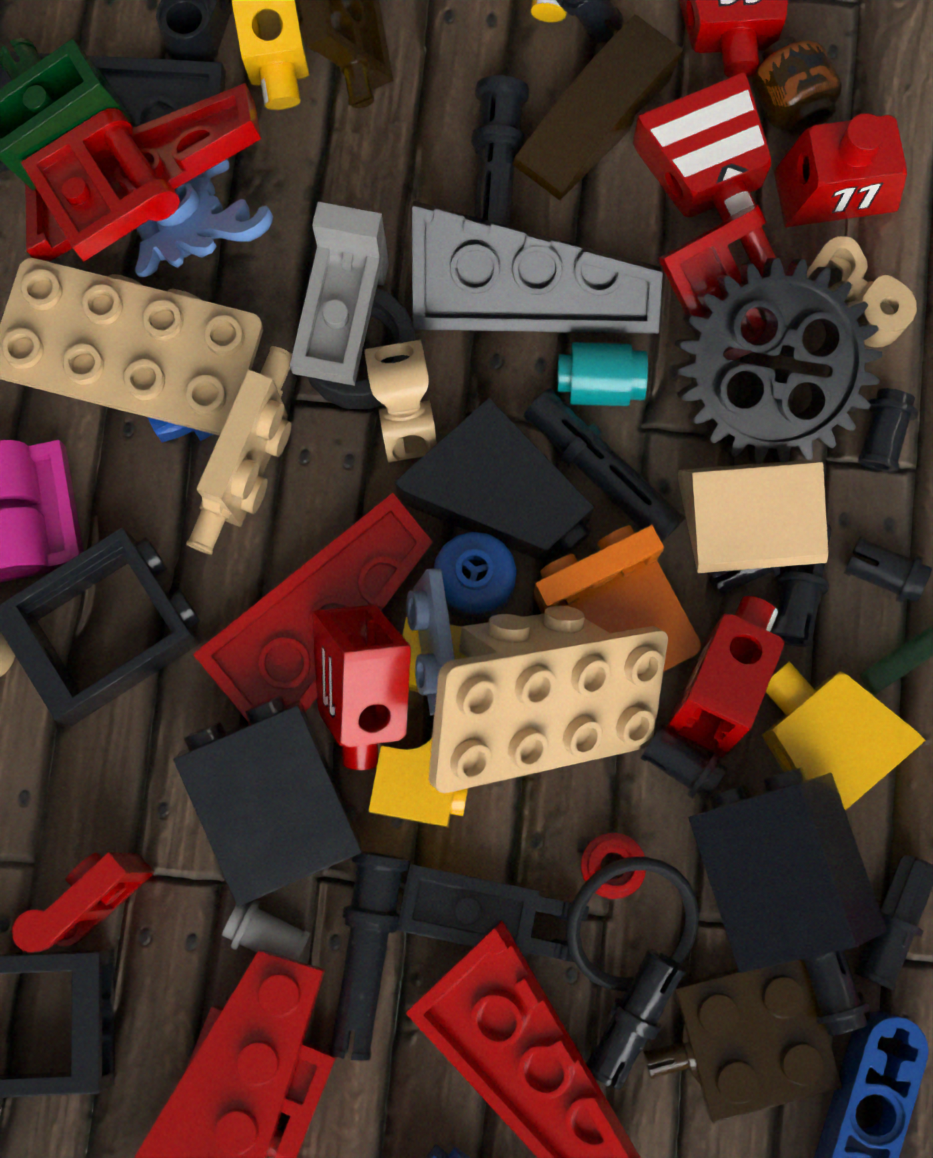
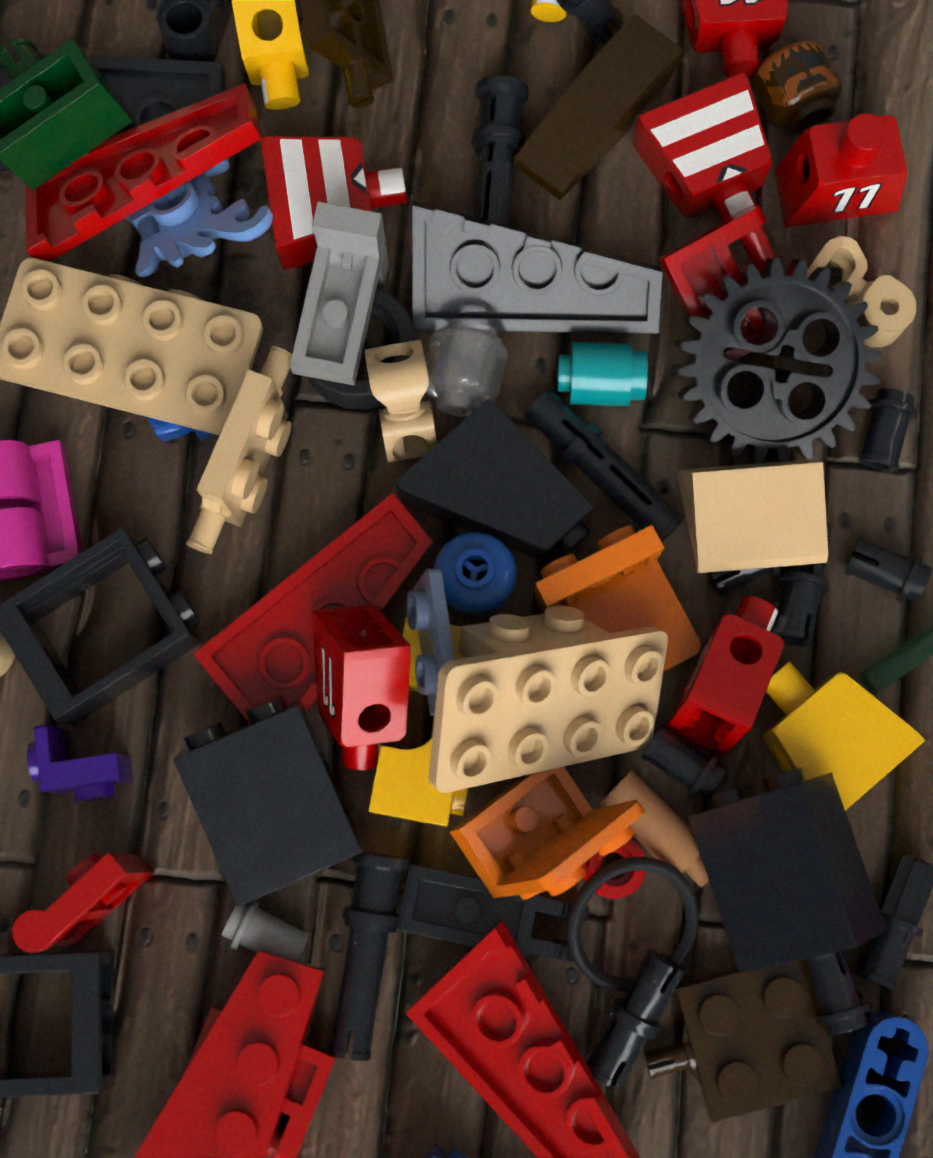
red plate [21,108,180,262] -> none
none -> dark purple bracket [27,724,134,802]
none -> torso [261,136,407,270]
none -> clear head [425,318,508,417]
none -> orange bracket [450,767,645,900]
none -> medium nougat cylinder [599,770,709,888]

